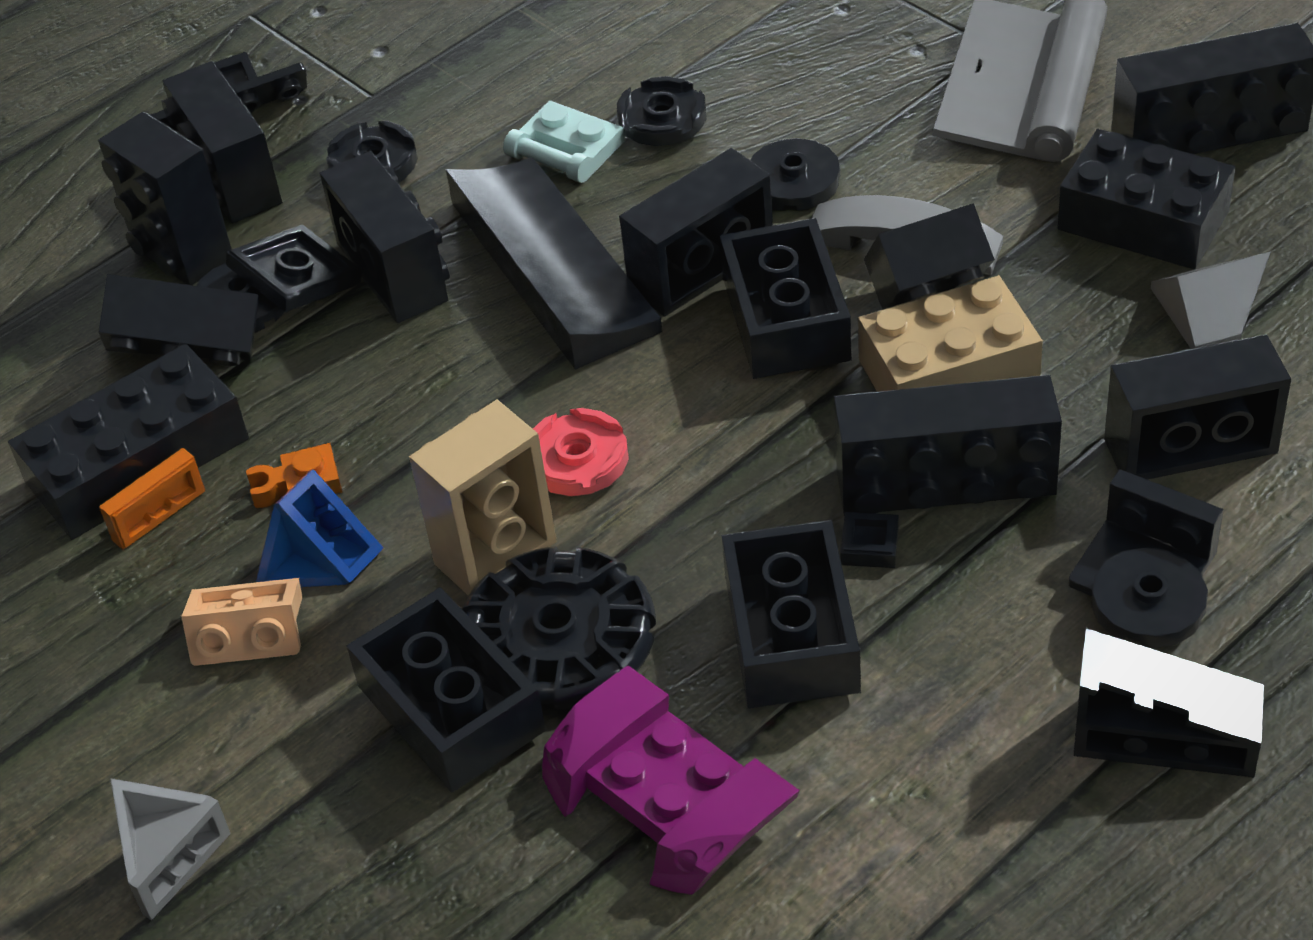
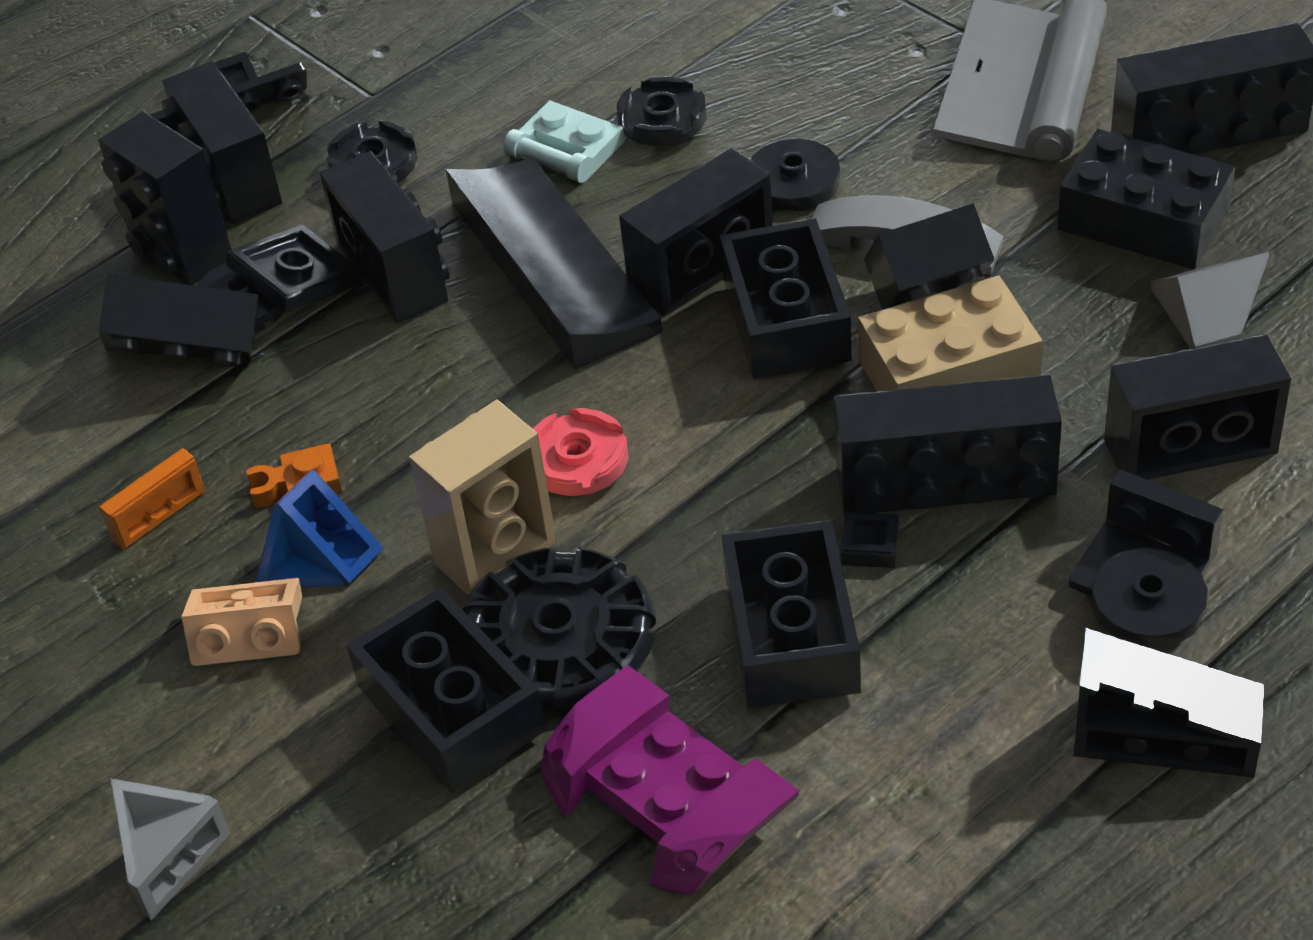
black brick [8,344,249,540] -> none

